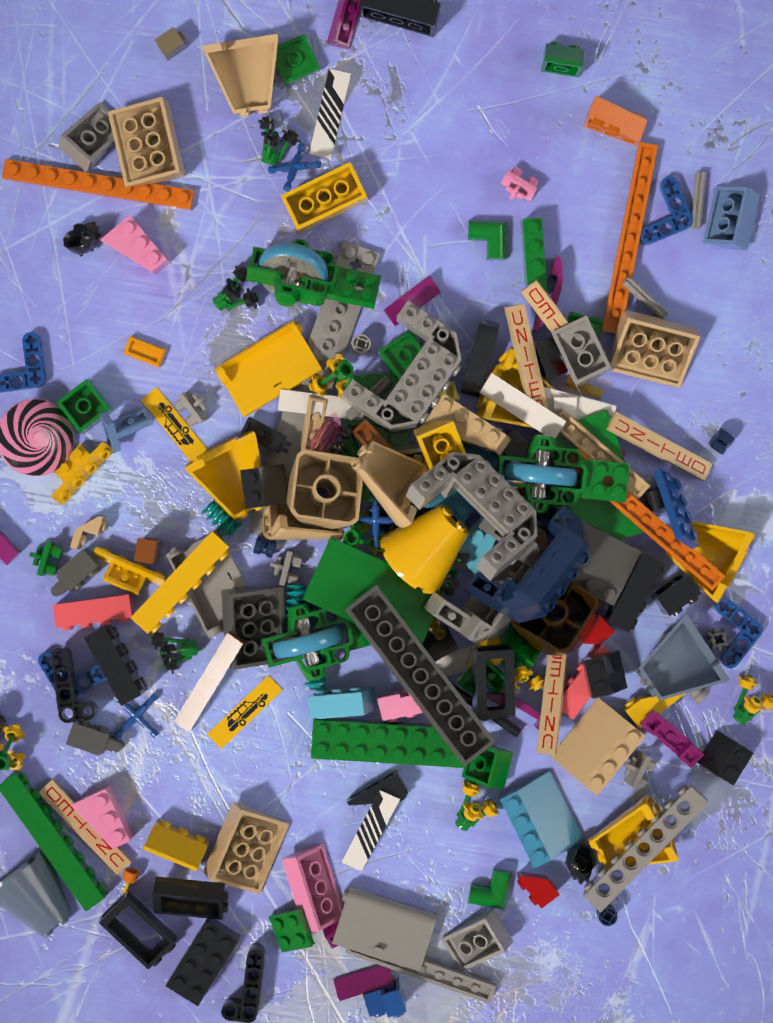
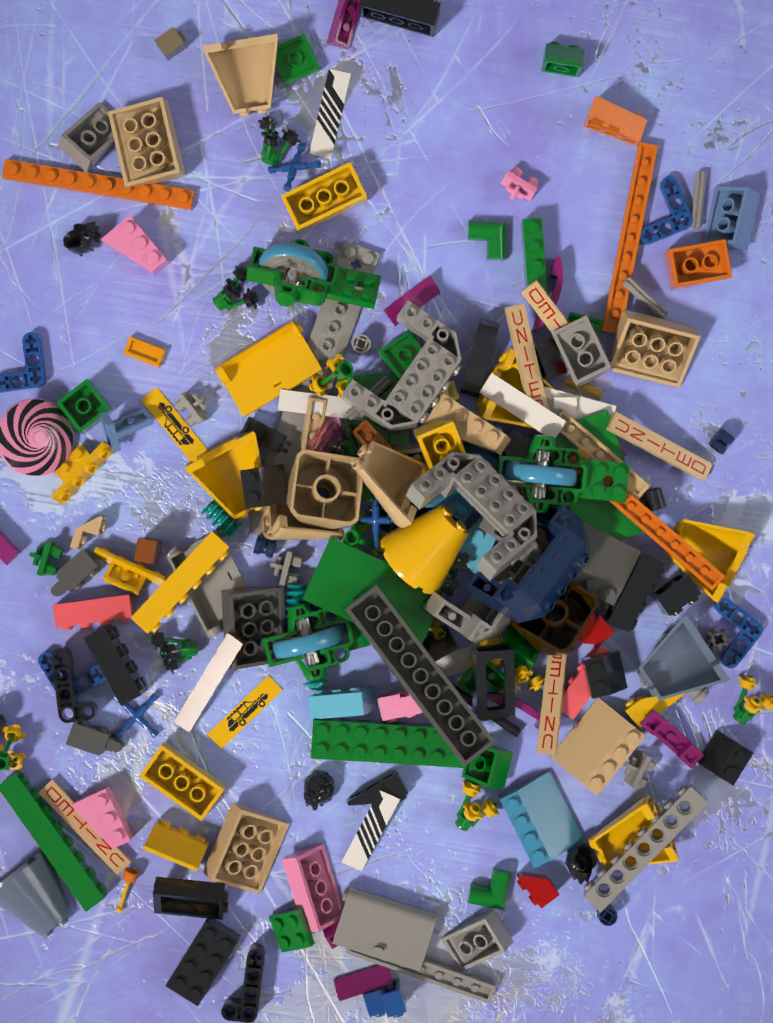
black piece [99,890,177,969] -> none
blue plate [653,468,699,549] -> none
none -> yellow brick [139,742,226,821]
none -> black hair [303,770,335,811]
none -> orange slope [664,239,732,291]

